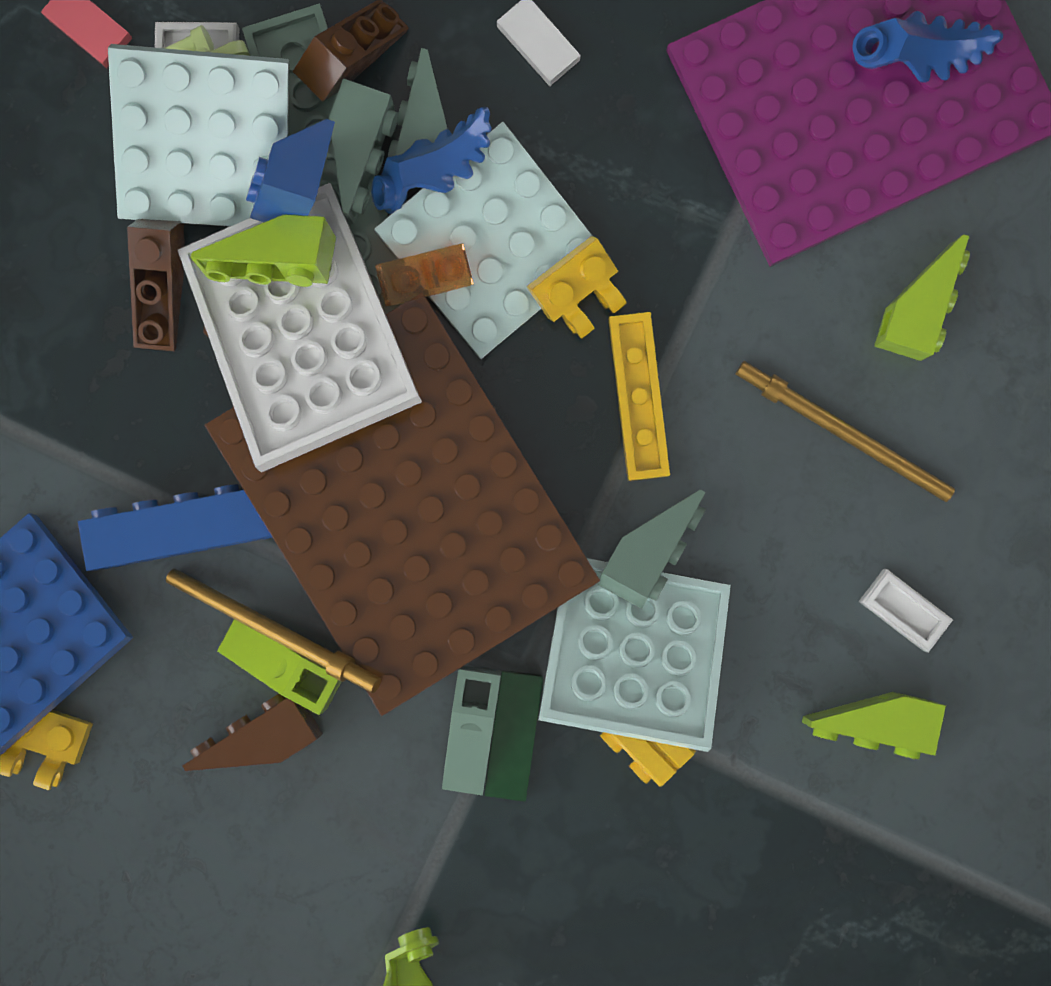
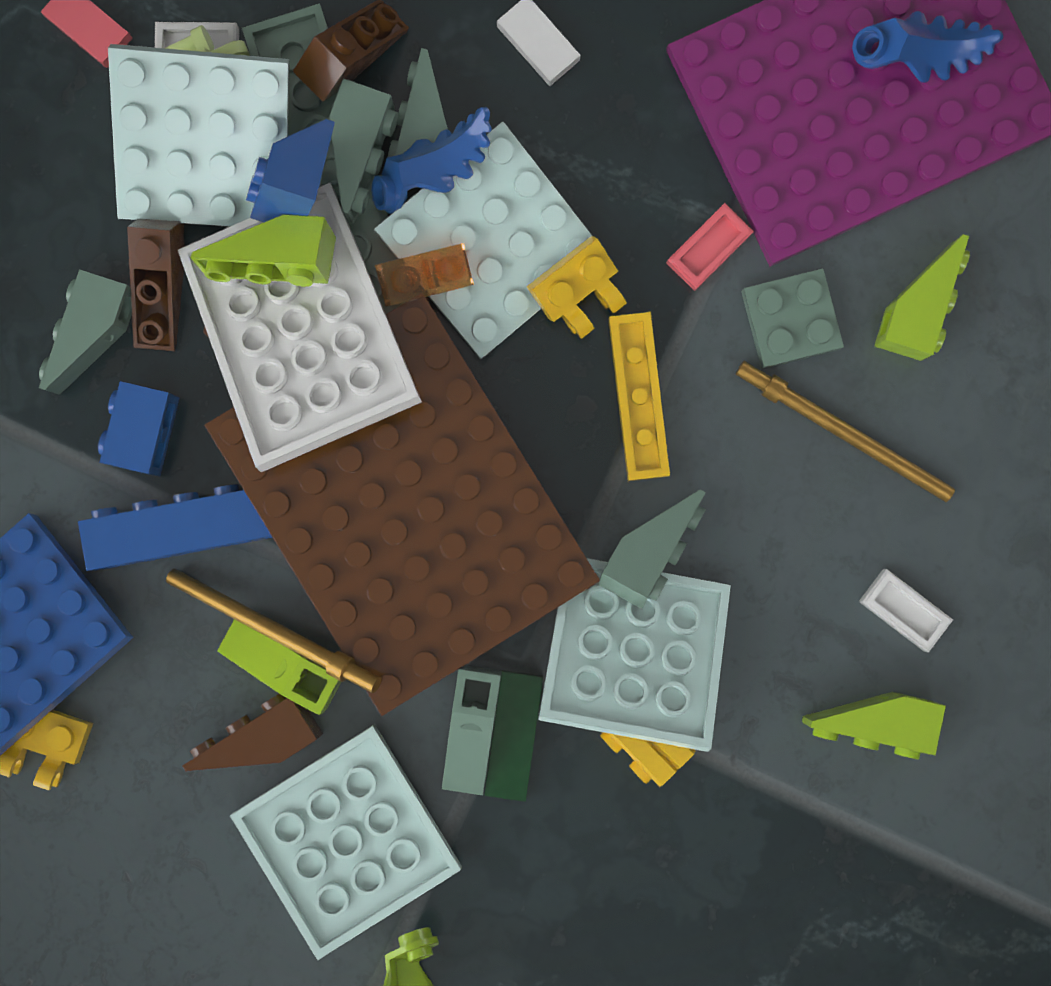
none -> sand green slope [39,269,132,395]
none -> blue brick [98,381,180,476]
none -> light aqua plate [230,724,462,960]
none -> coral tile [666,203,754,291]
none -> sand green plate [741,268,844,369]

